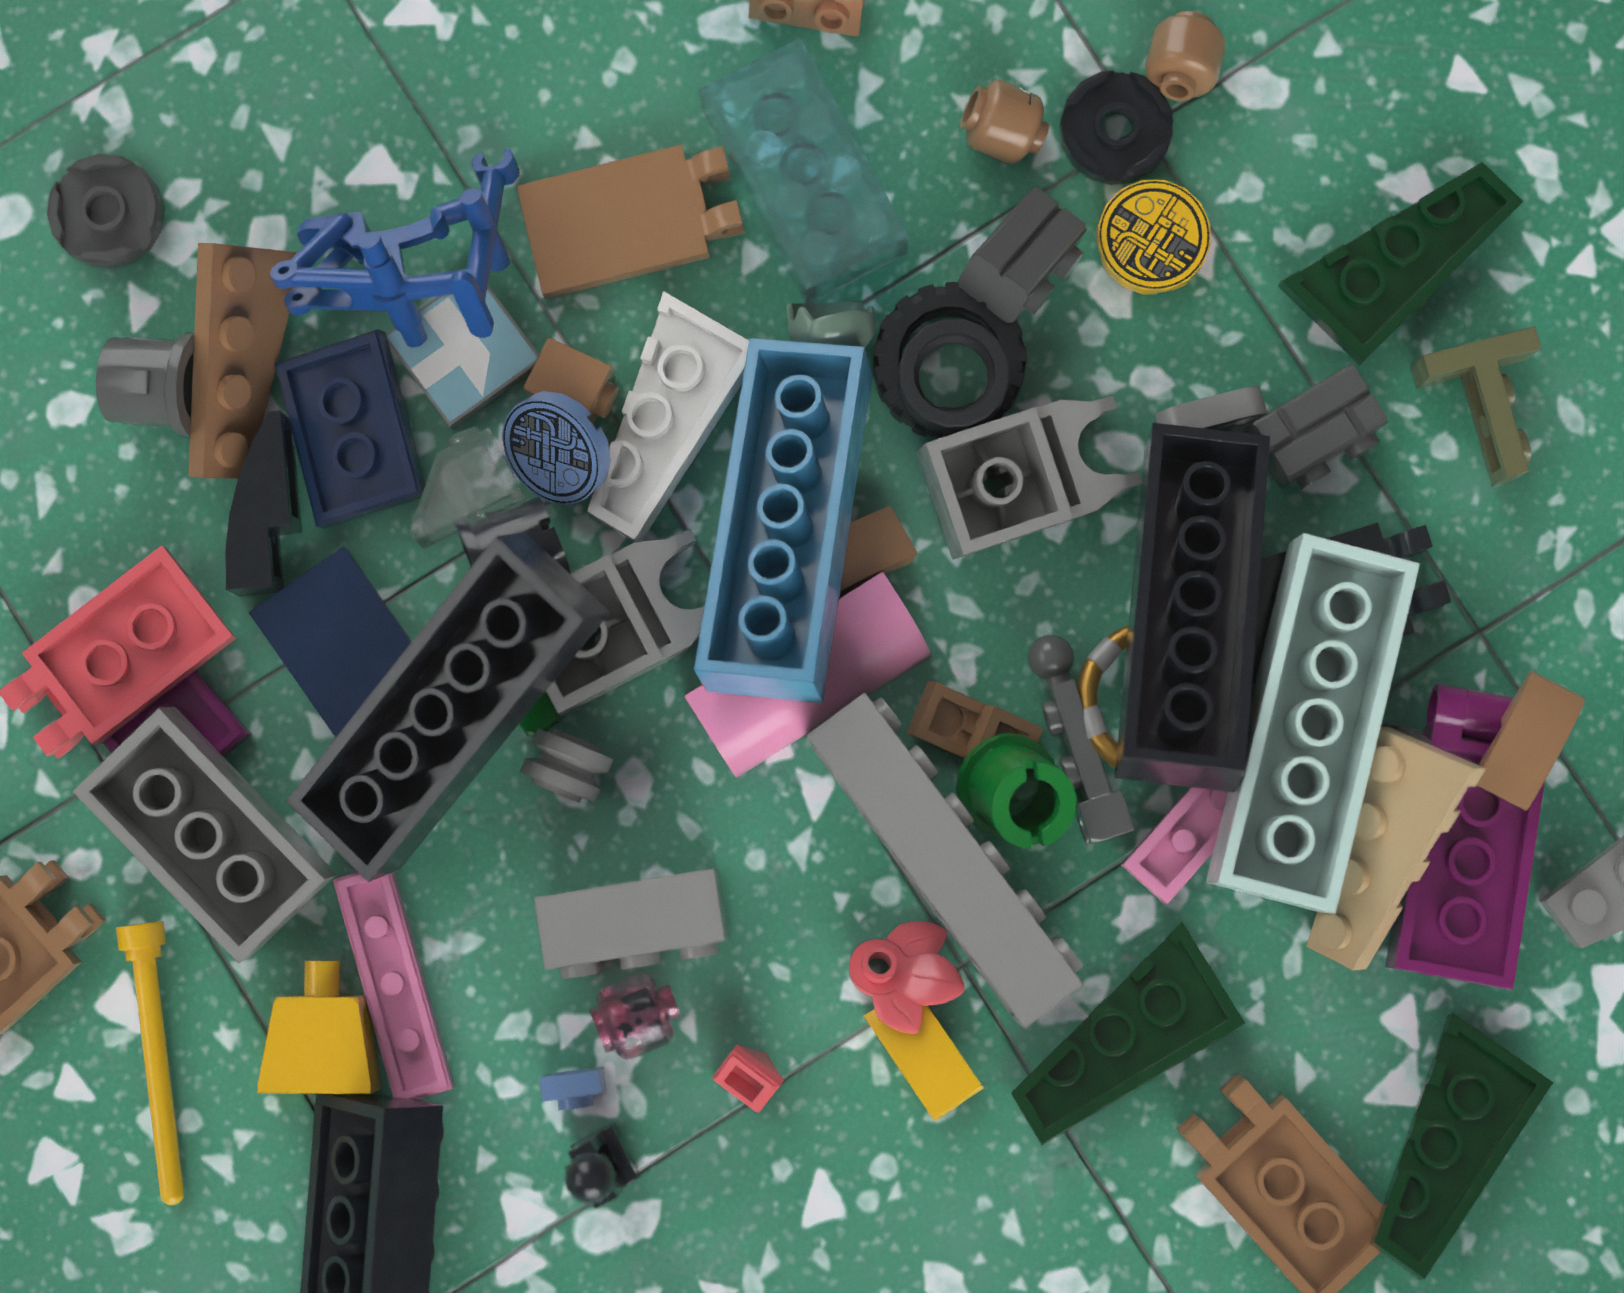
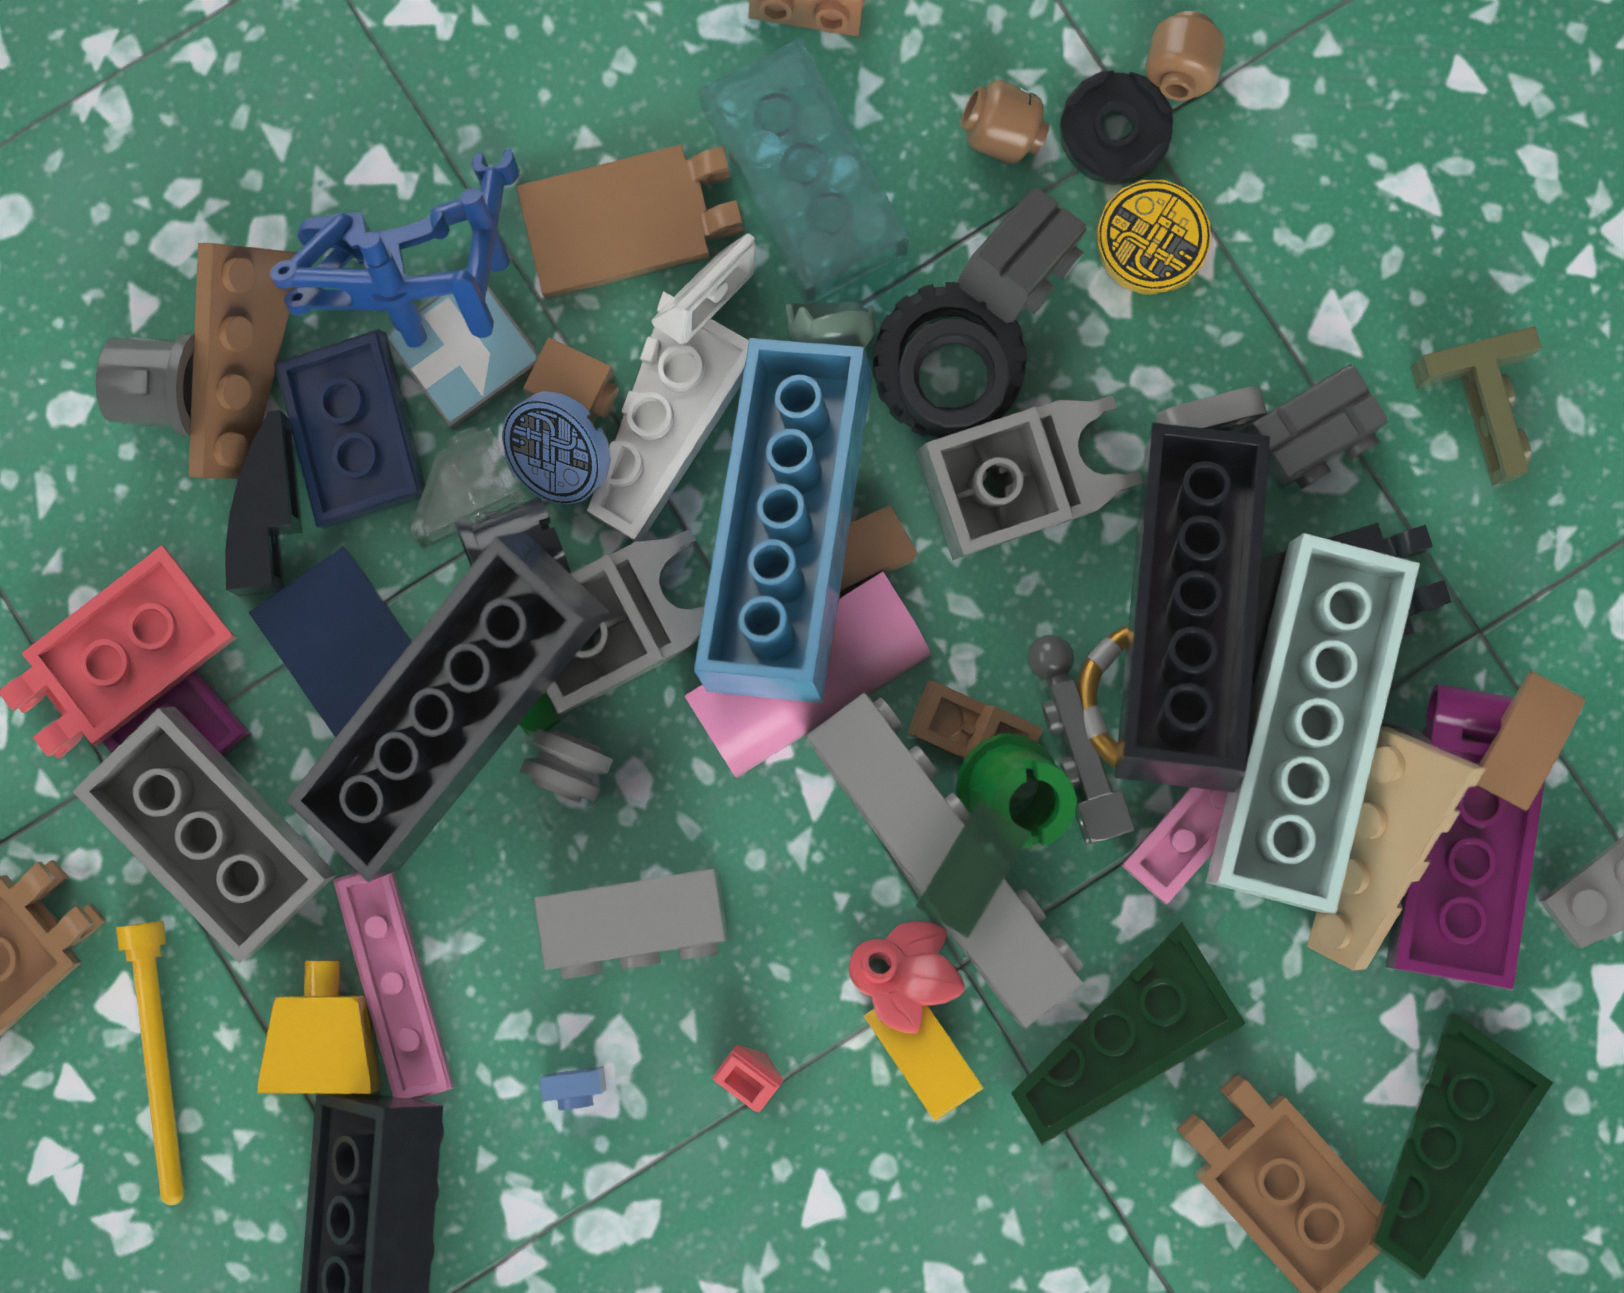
dark grey tile [47,154,165,269] -> none
black plate [565,1122,640,1209] -> none
clear pink head [589,973,681,1060] -> none
dark green wing [1278,162,1524,365] -> none
none -> white slope [652,234,755,345]
none -> clear green tile [915,802,1031,939]

